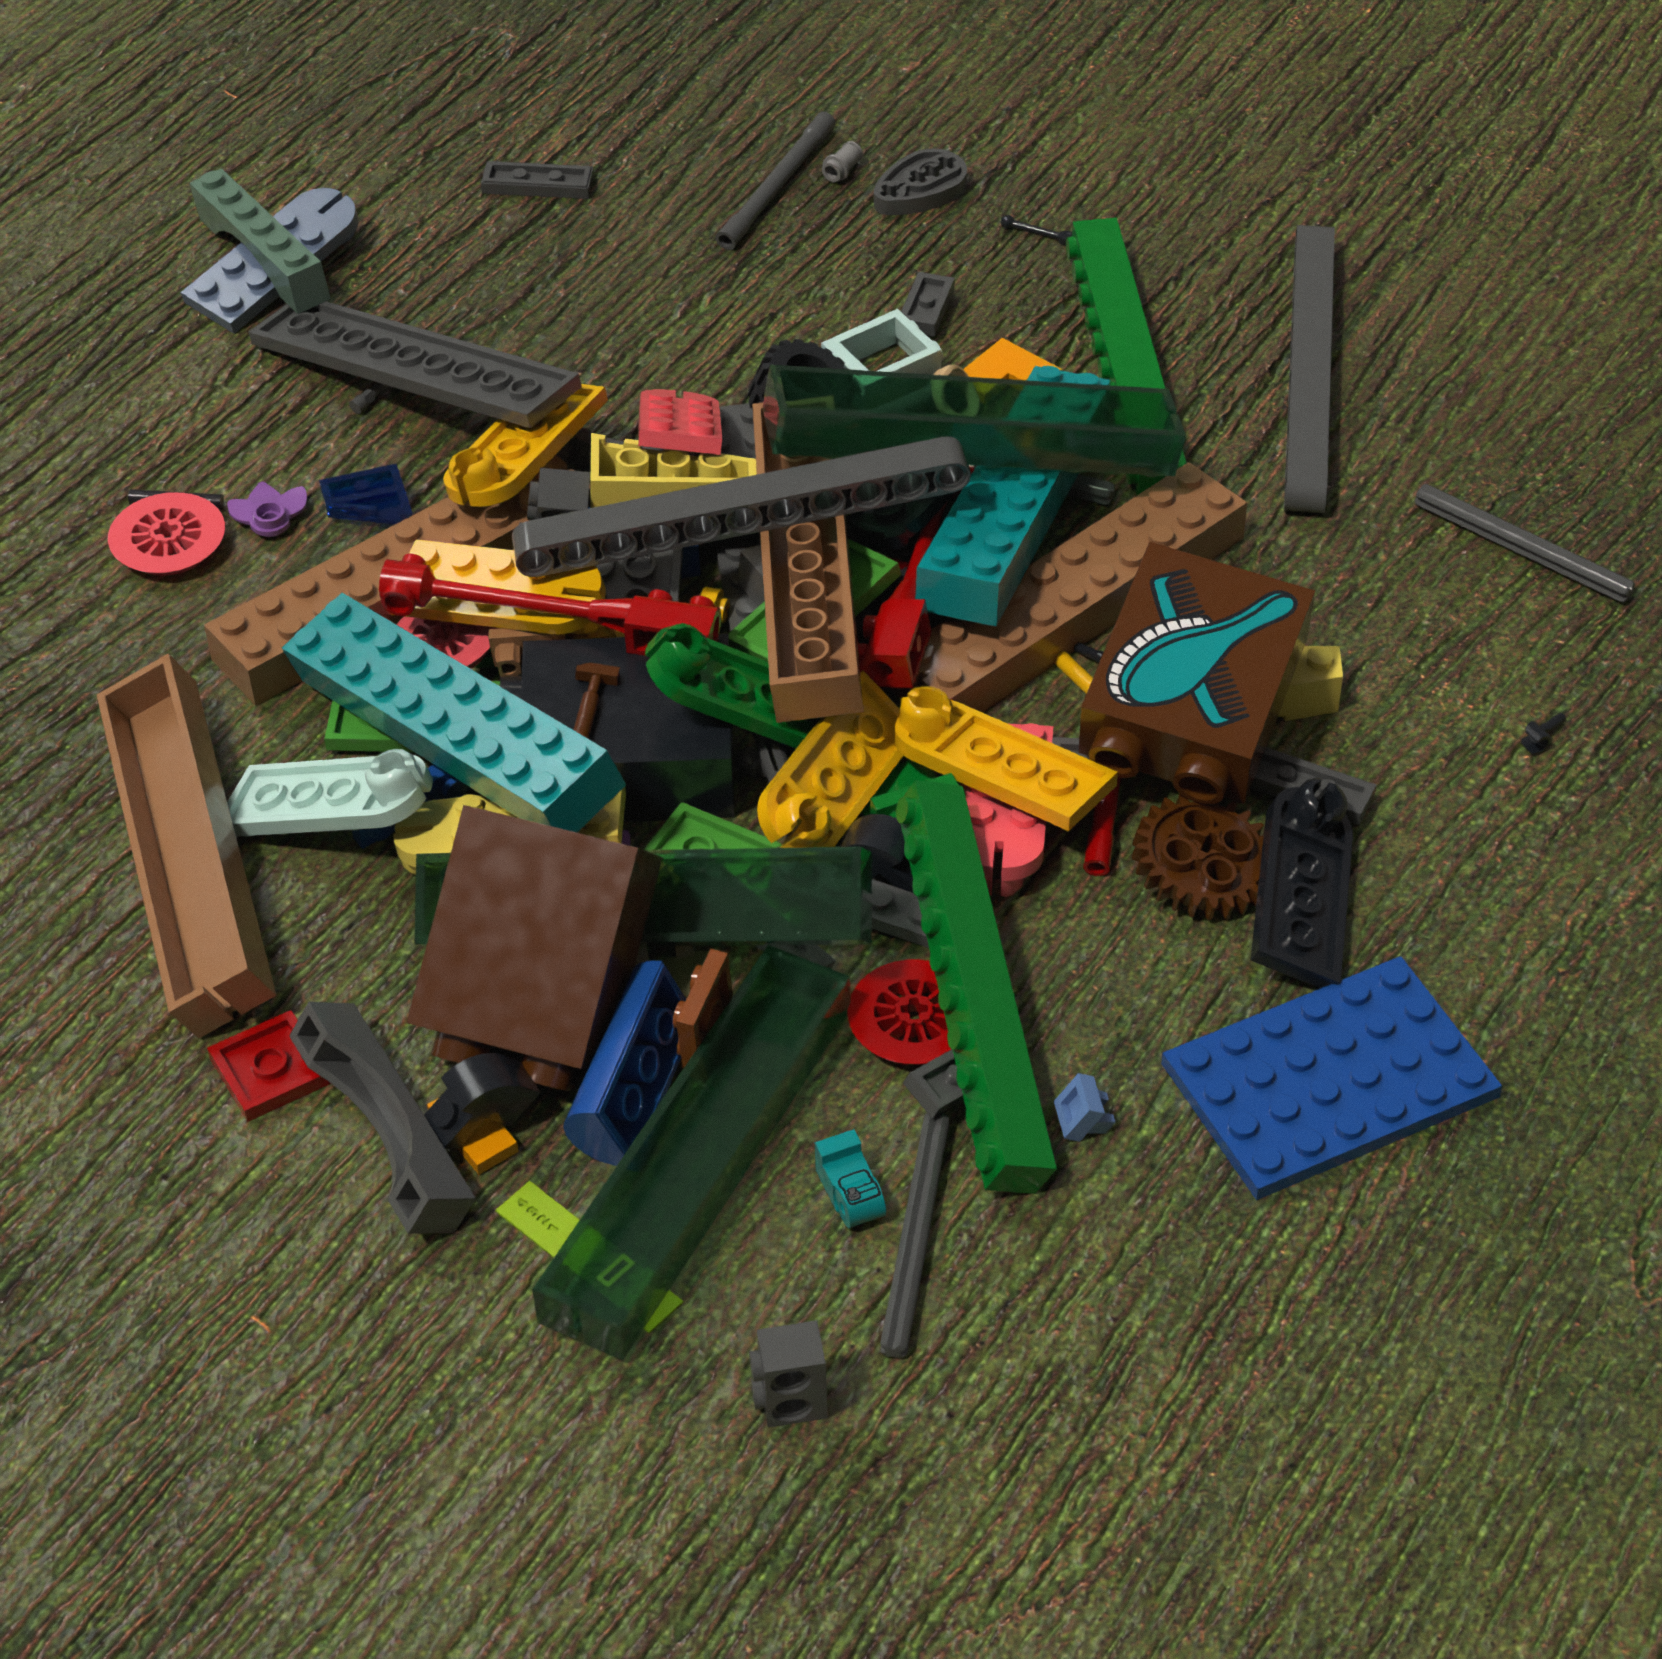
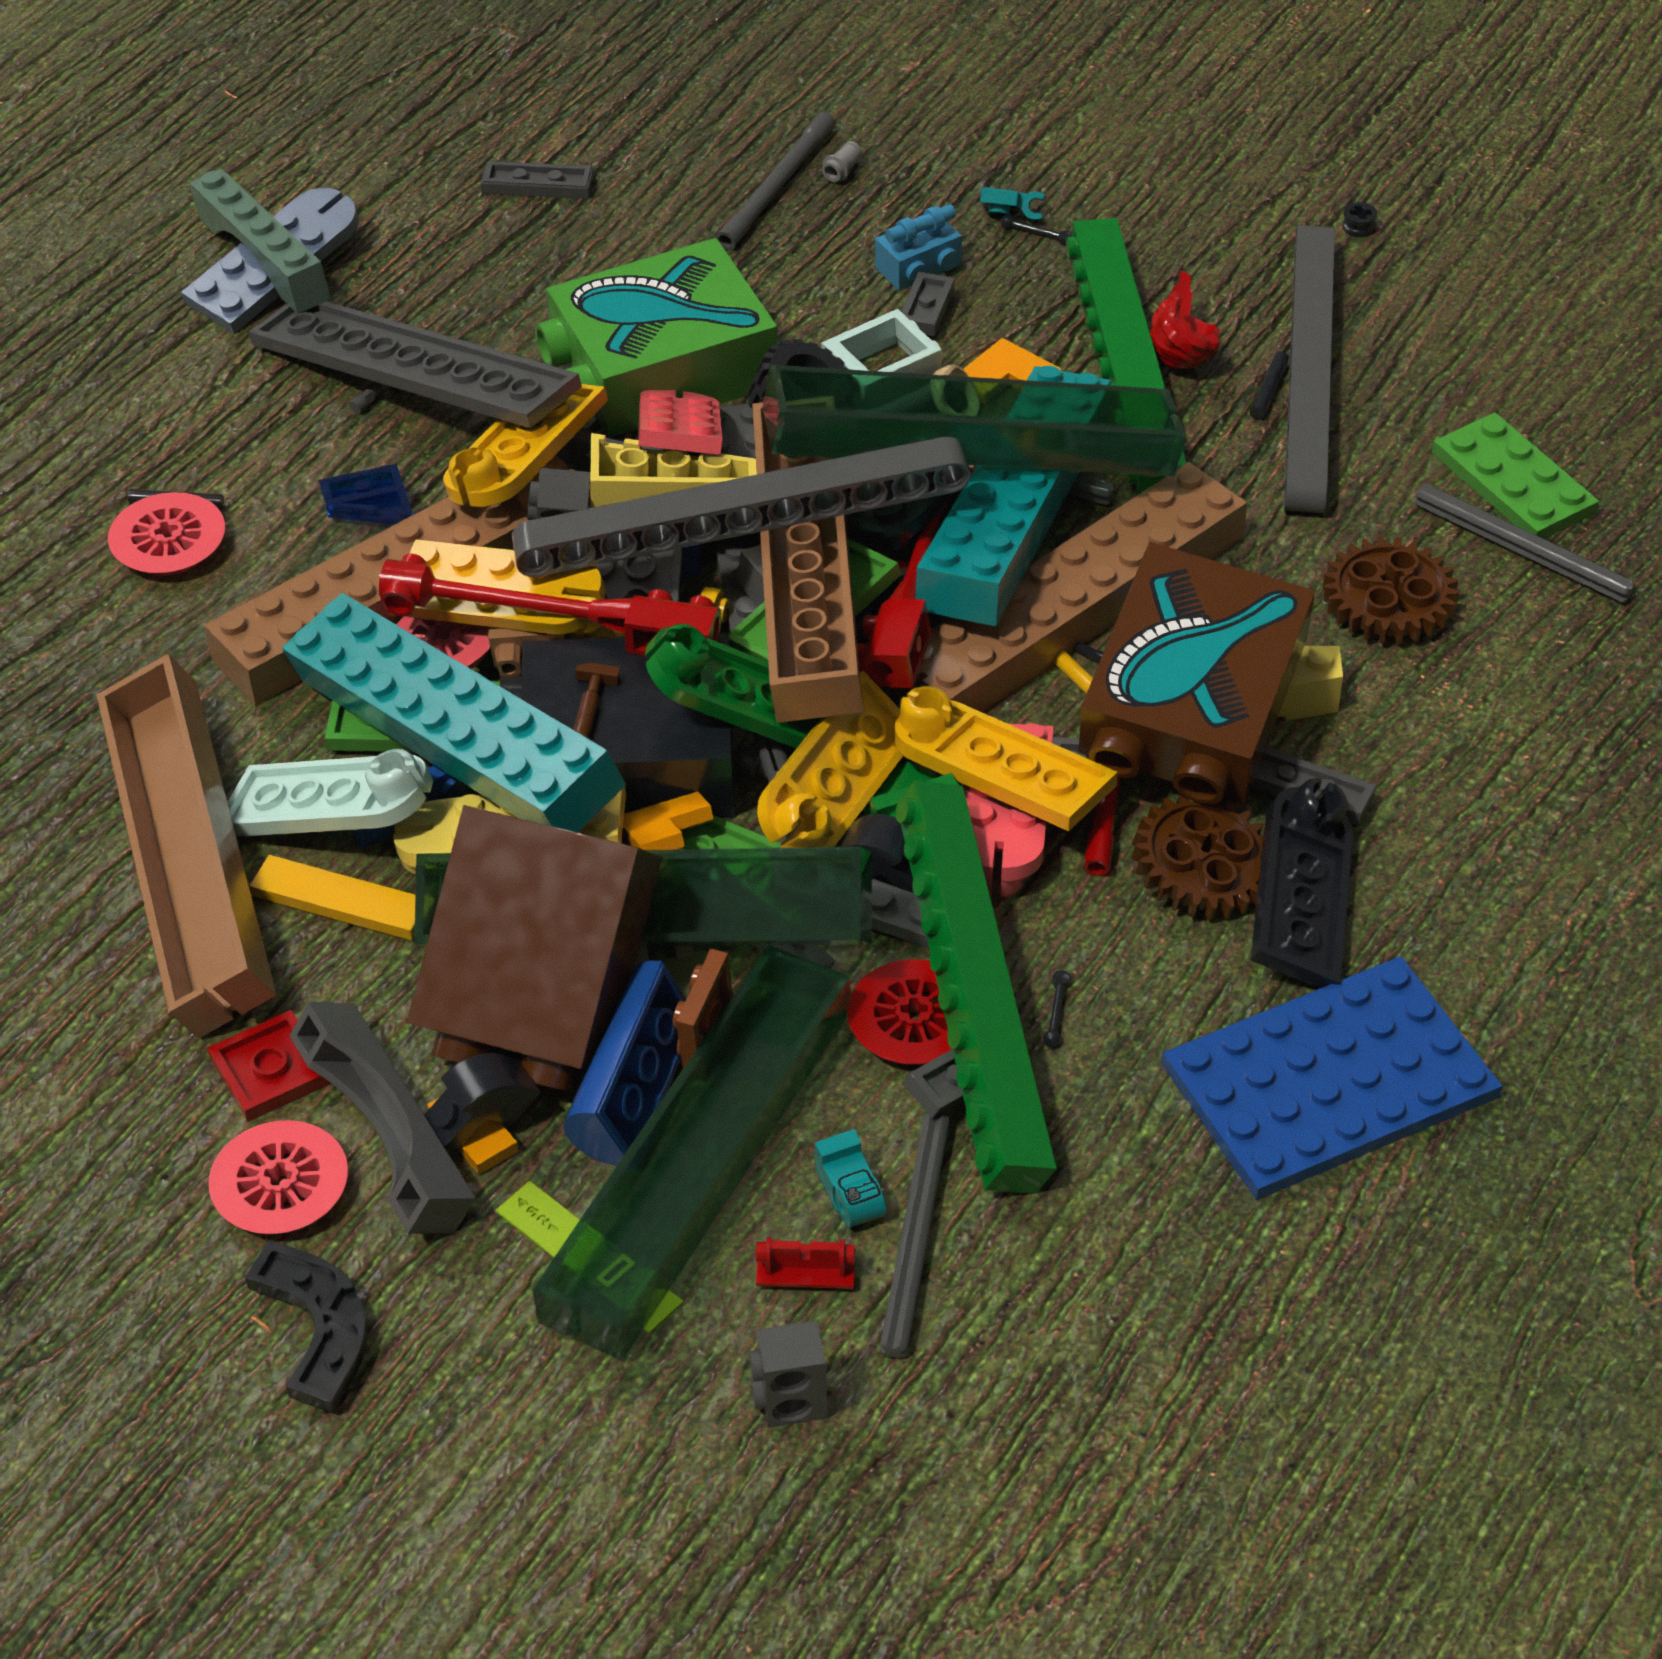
medium lavender plate [227,481,308,537] -> none
dark grey piece [874,149,967,215] -> none
medium blue tile [1053,1073,1116,1142] -> none
black hand [1521,713,1566,756] -> none
none -> coral piece [209,1120,348,1234]
none -> black plate [245,1240,367,1413]
none -> yellow tile [249,855,431,941]
none -> bright green brick [535,238,778,438]
none -> light orange tile [622,791,714,856]
none -> red hinge [756,1237,856,1289]
none -> dark azure brick [875,204,962,291]
none -> teal plate [980,187,1046,221]
none -> black hinge [1043,970,1071,1048]
none -> red hair [1150,271,1221,370]
none -> black piece [1250,351,1289,420]
none -> reddish brown gear [1323,537,1459,644]
none -> black bush [1343,202,1377,237]
none -> bright green plate [1432,412,1599,539]

